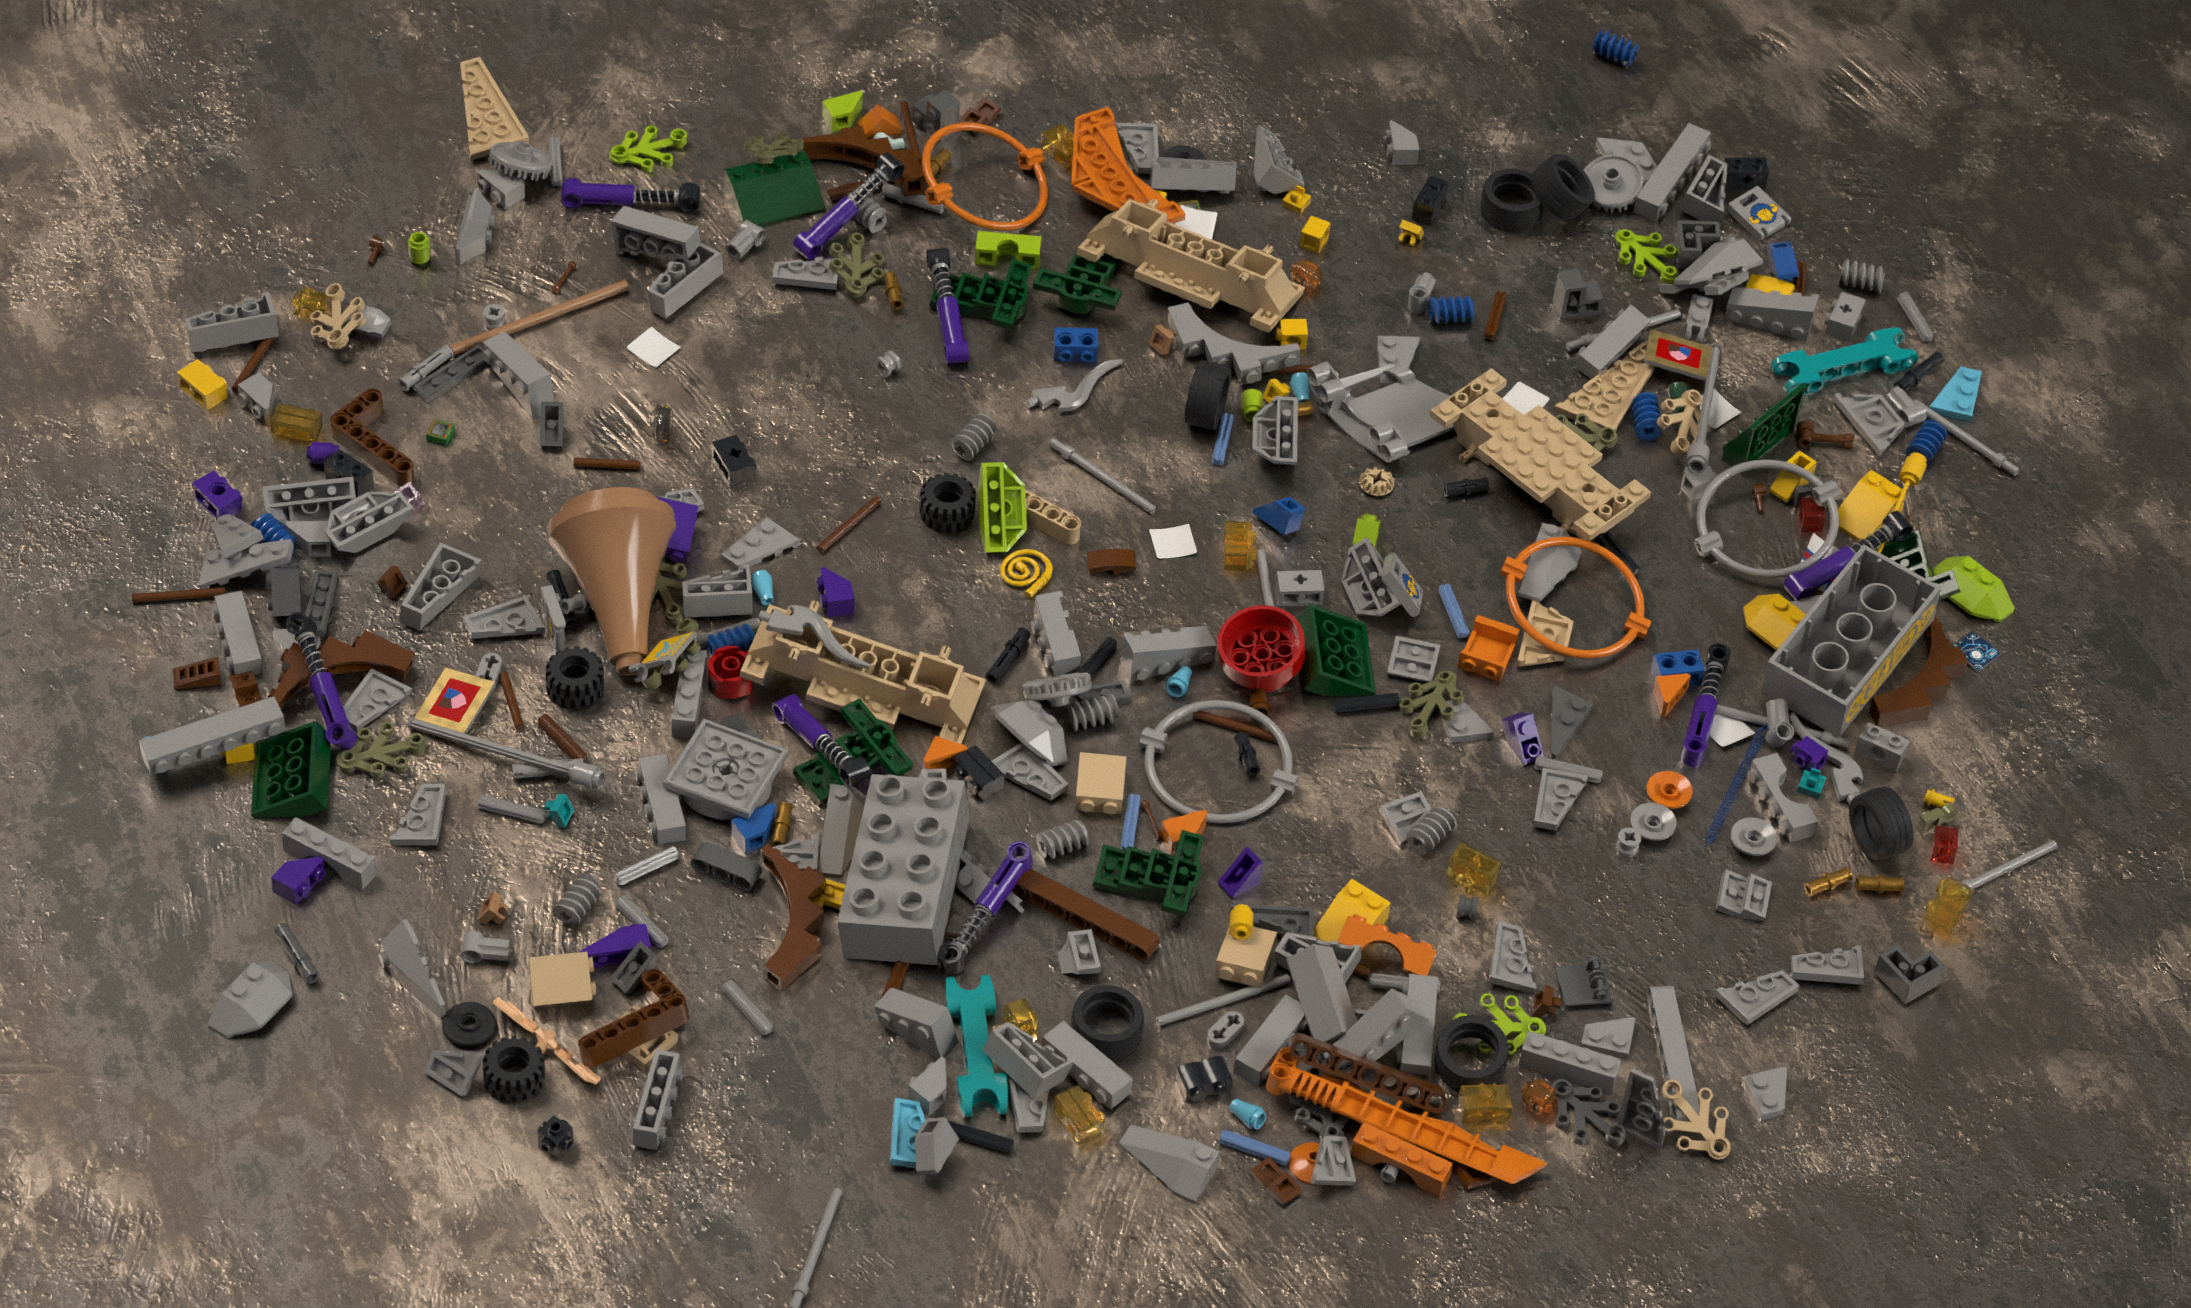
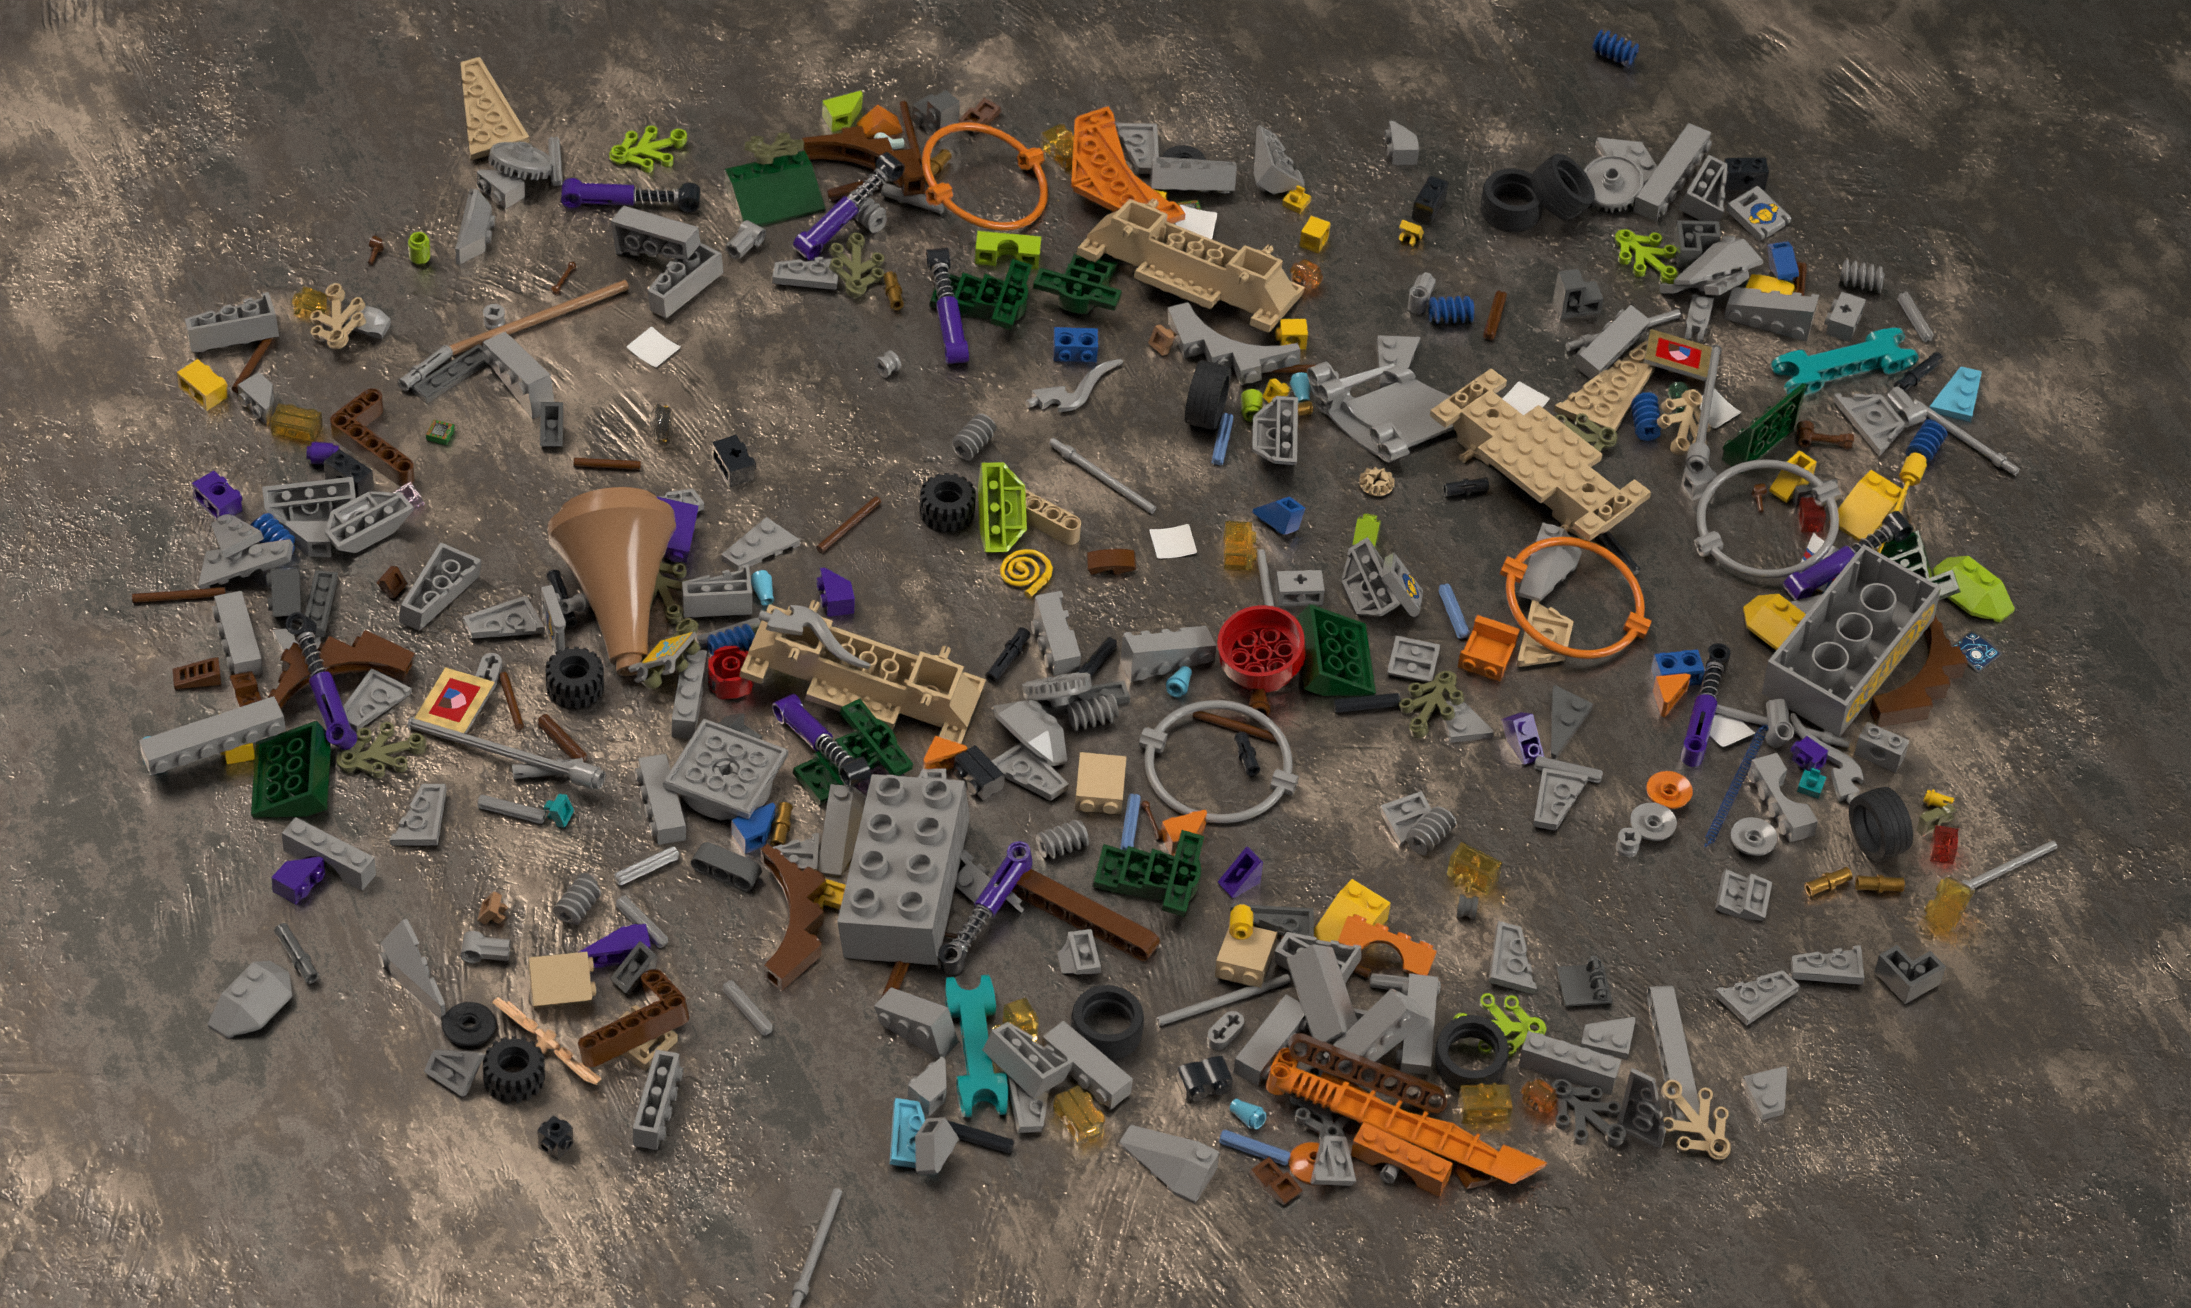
reddish brown tile [1532,984,1562,1018] -> none

